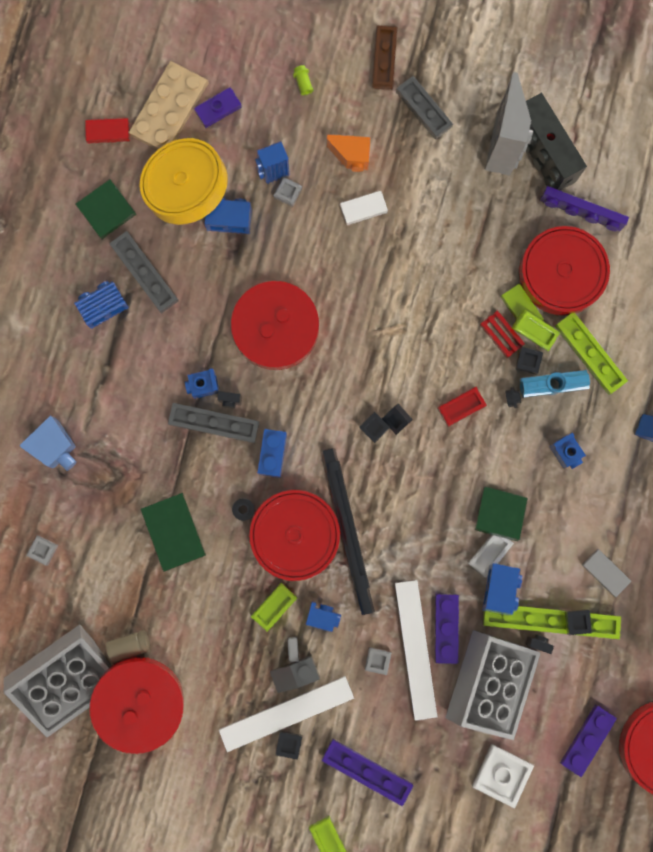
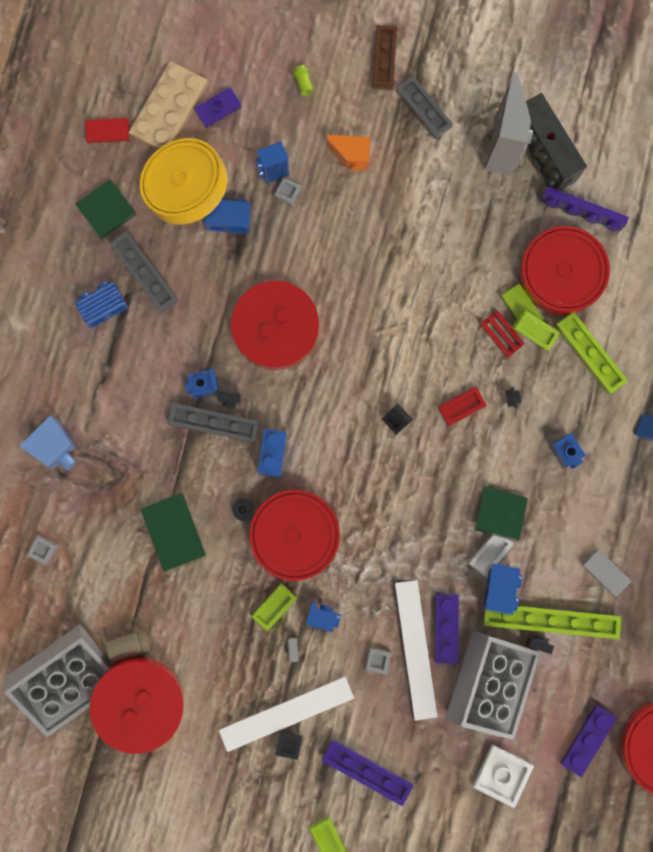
dark grey slope [270,655,320,693] -> none
black piece [323,448,375,615] -> none
white tile [340,191,388,225] -> none
black plate [359,412,391,443] -> none
black plate [515,347,543,375] -> none
dark azure piece [520,370,590,398] -> none
black plate [565,610,592,635] -> none

